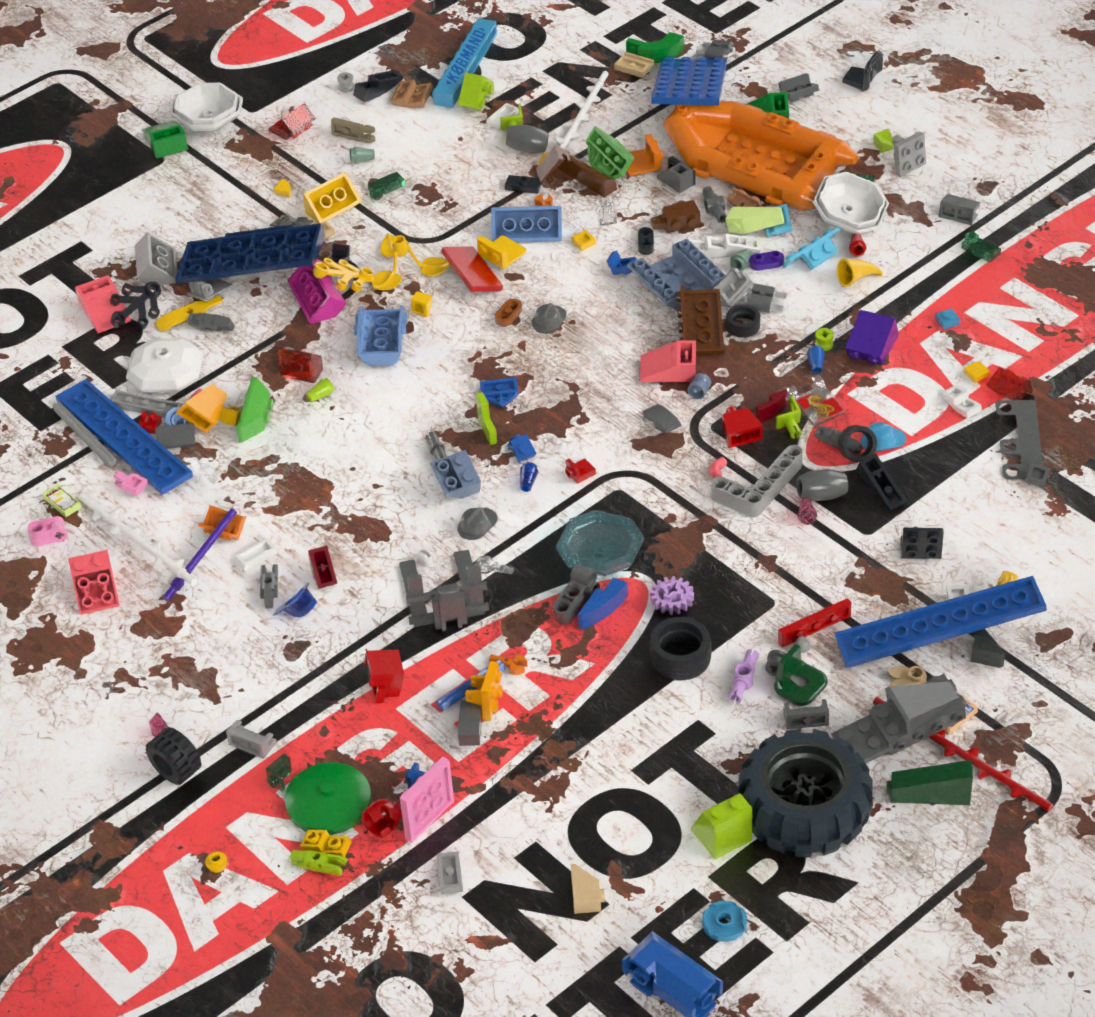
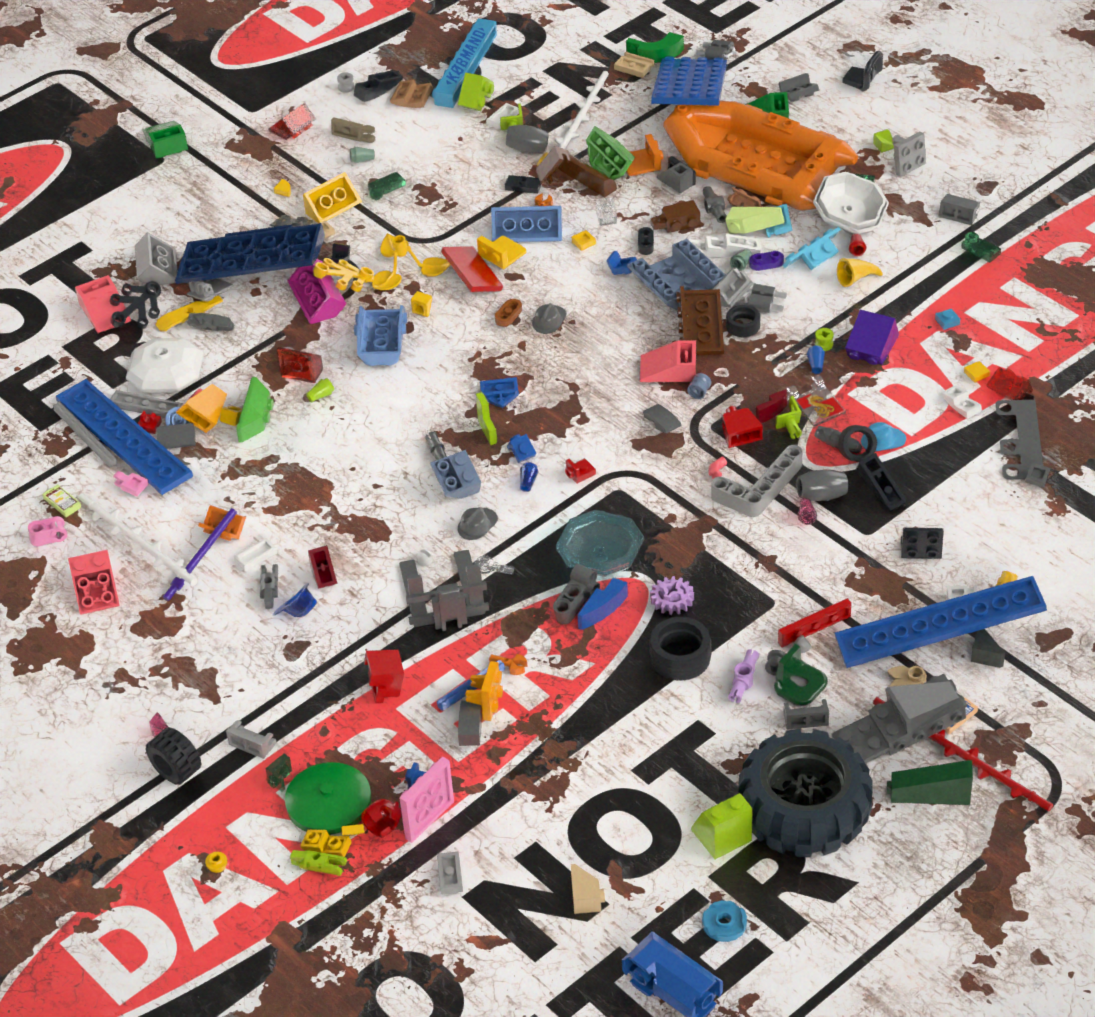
white rock [171,83,243,131] -> none
none -> yellow tile [342,824,365,836]

